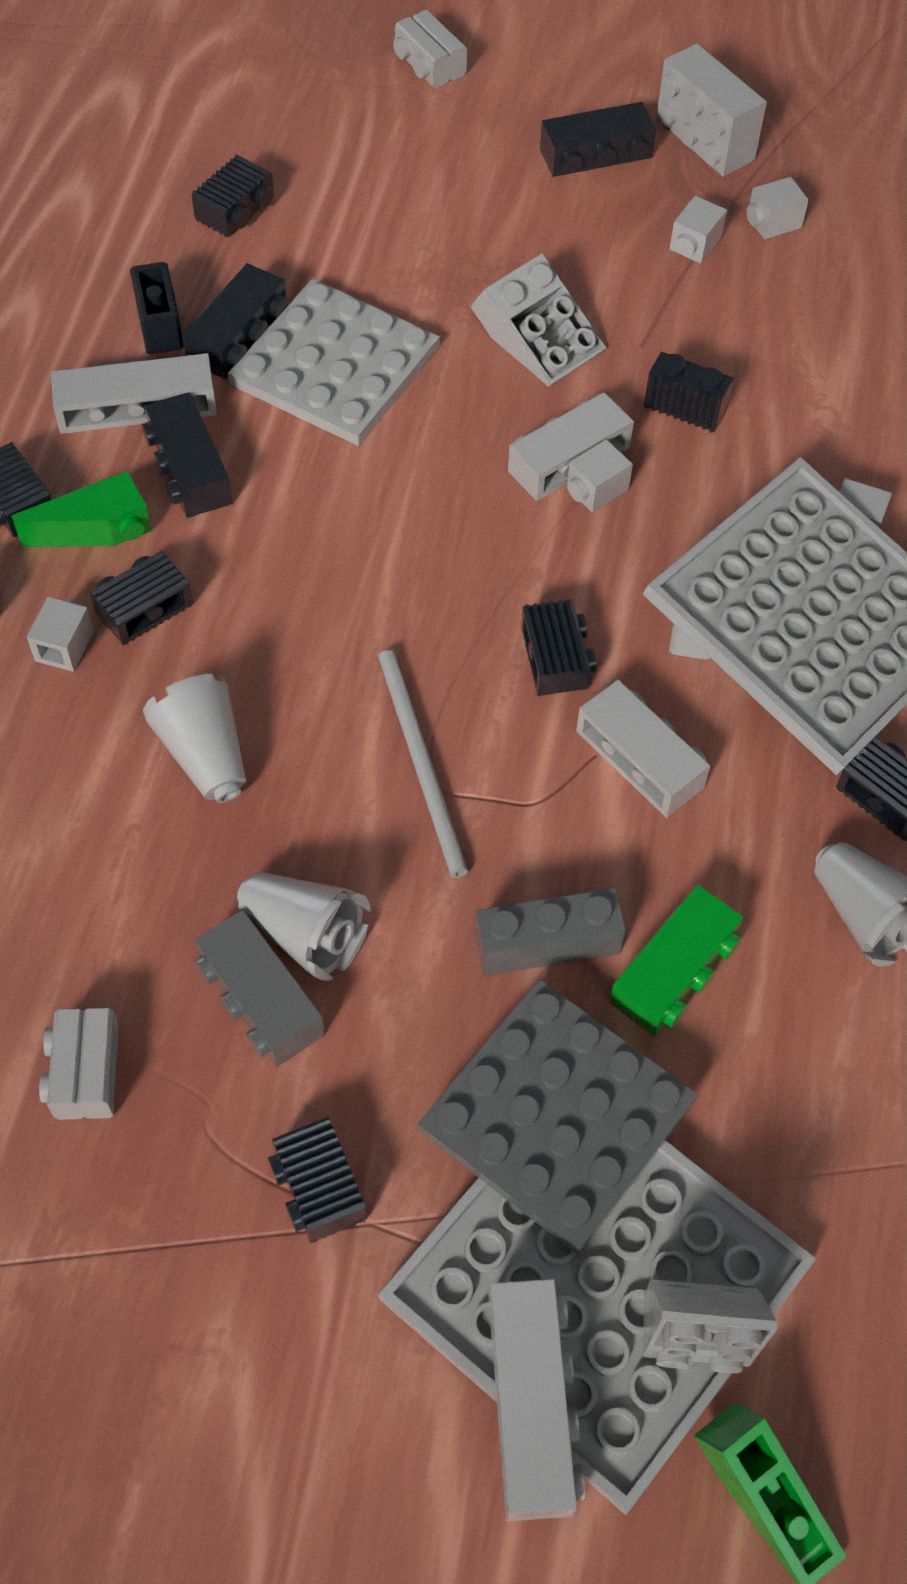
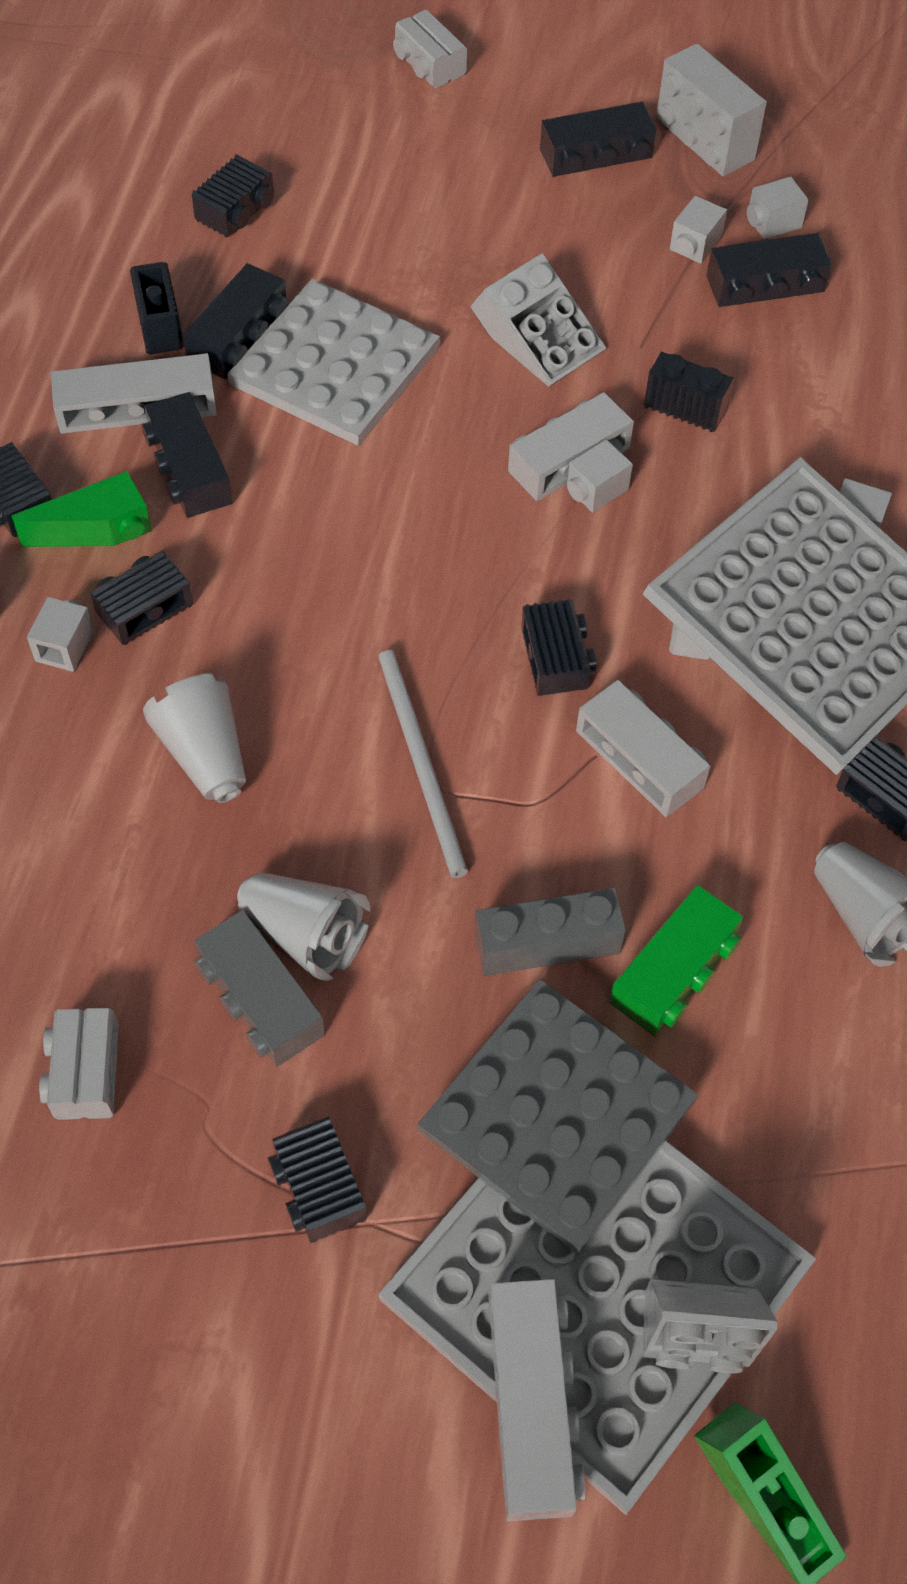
none -> black brick [706,233,832,307]

